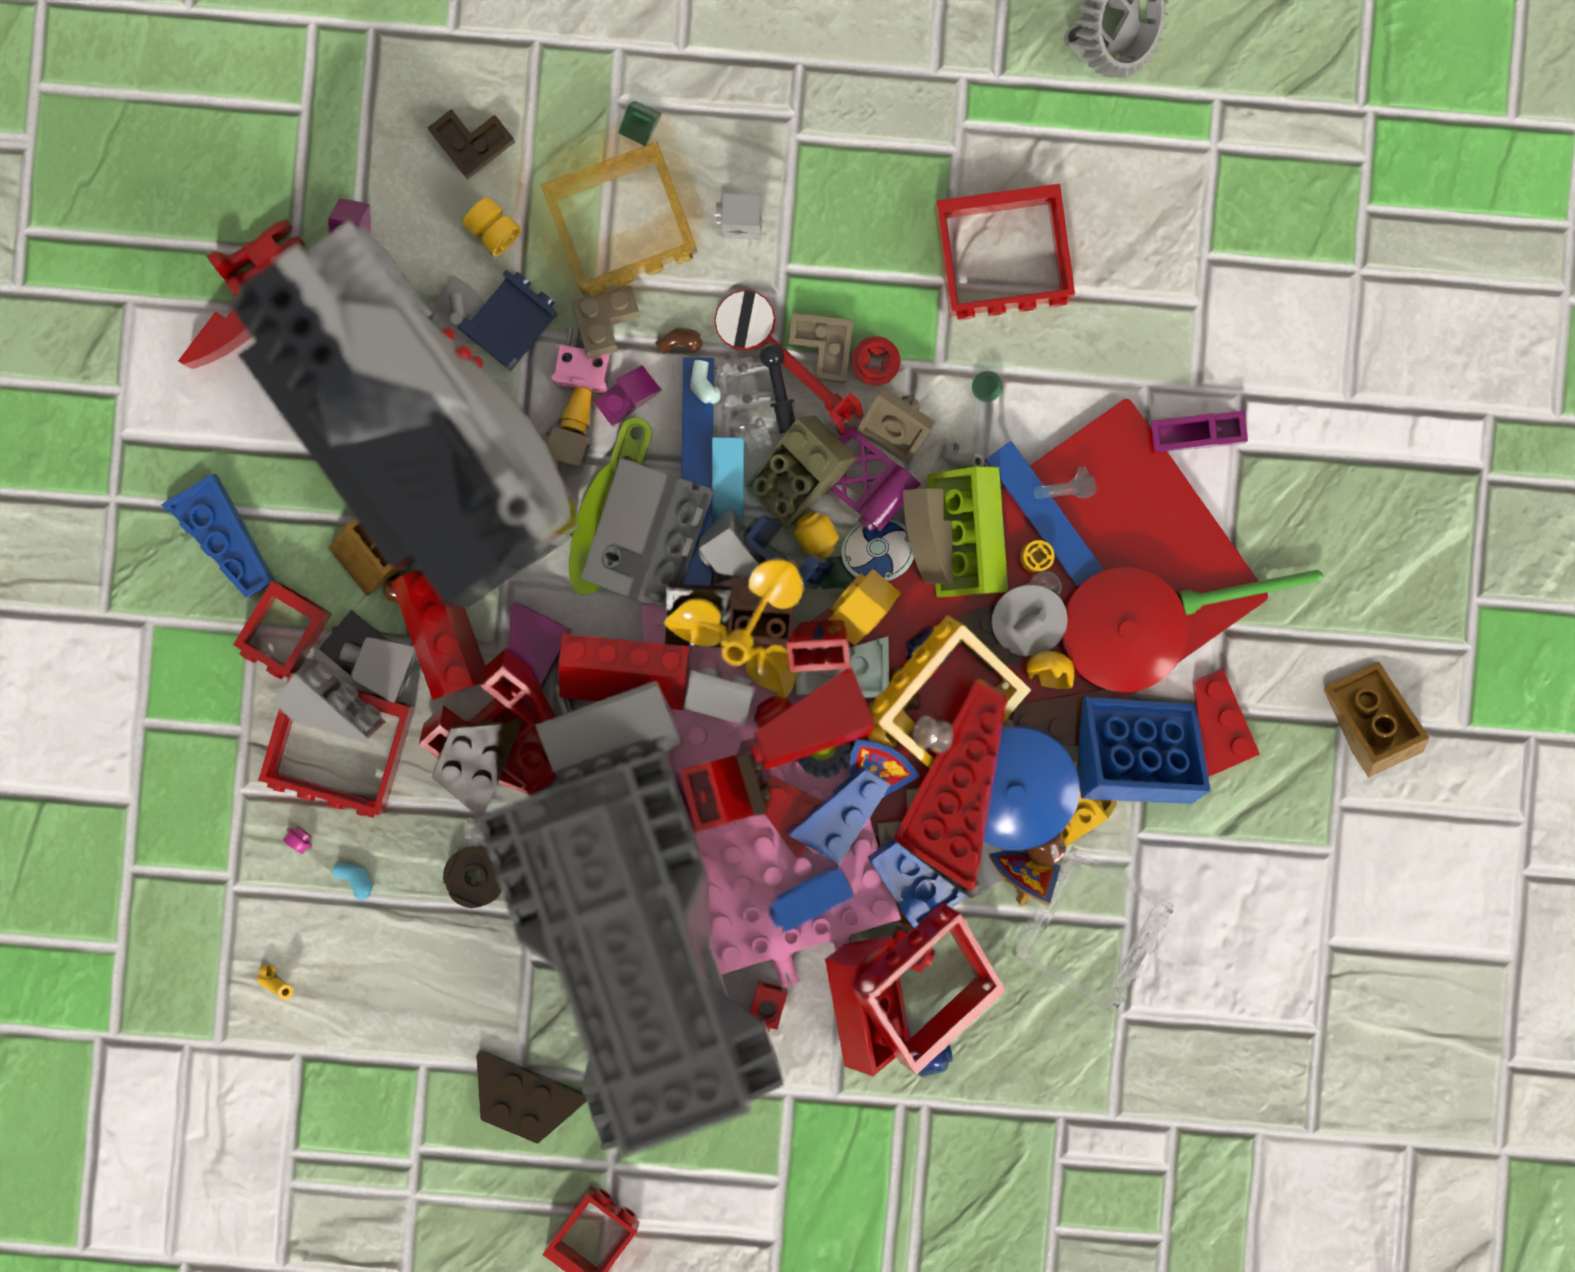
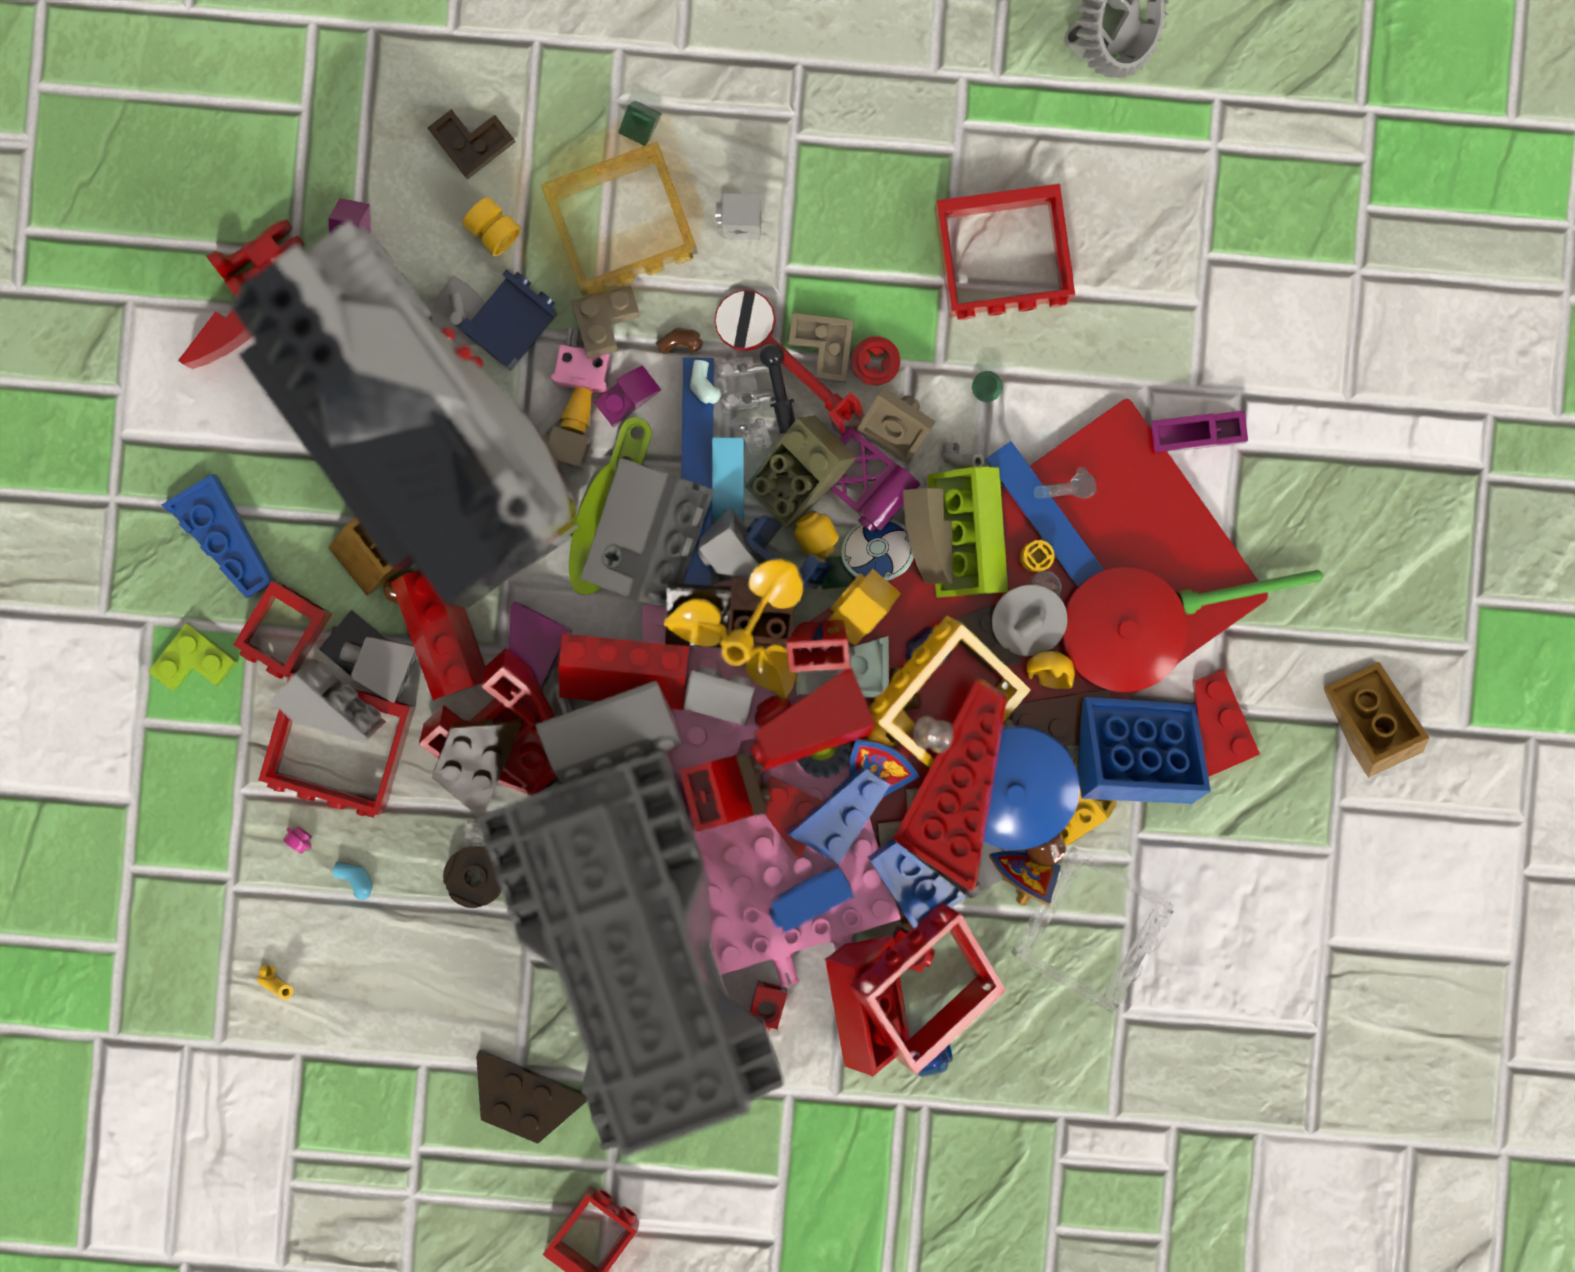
none -> lime plate [148,623,238,691]

